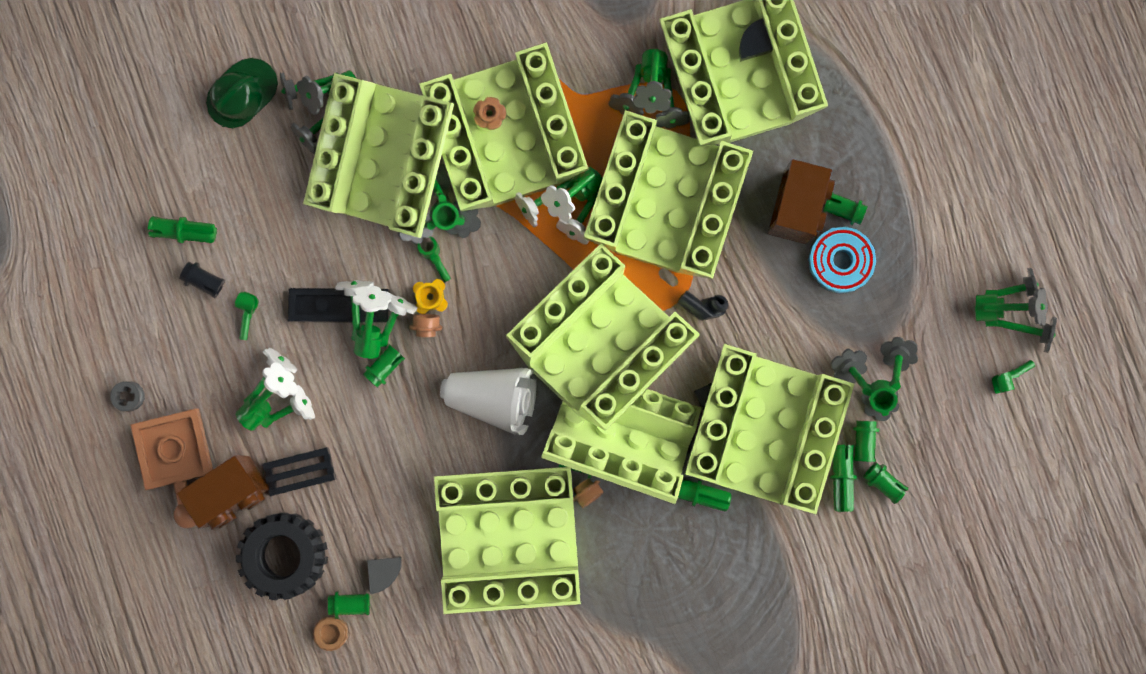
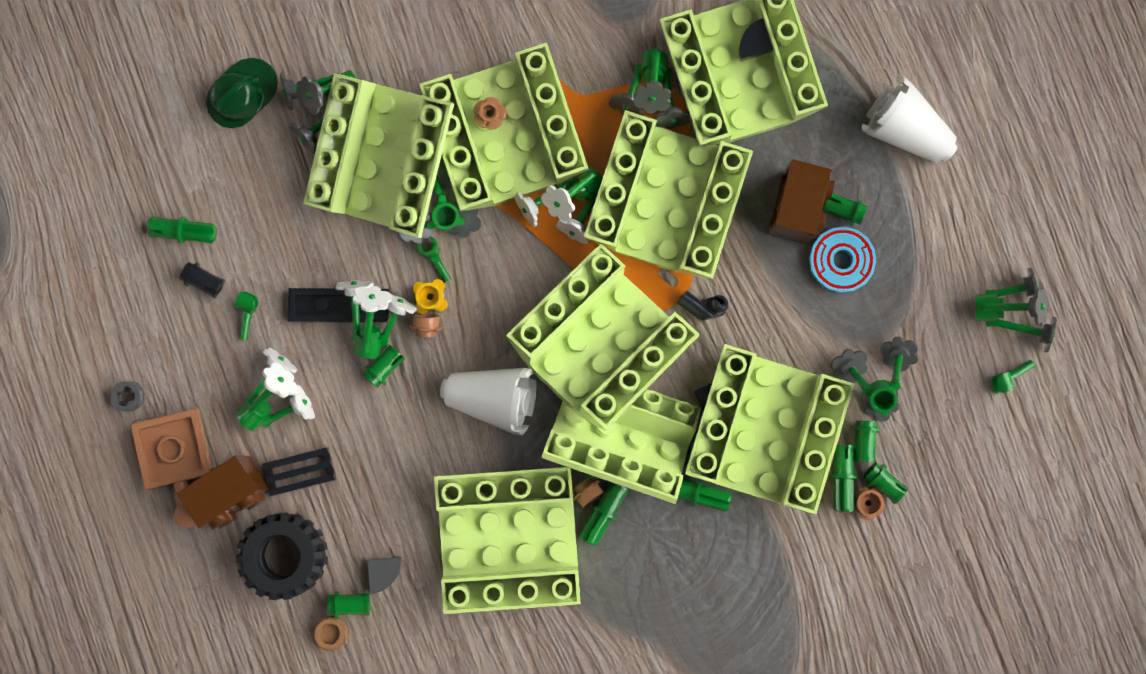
none -> green axle [580,482,630,546]
none -> nougat plate [853,487,885,520]
none -> white cone [862,76,957,163]

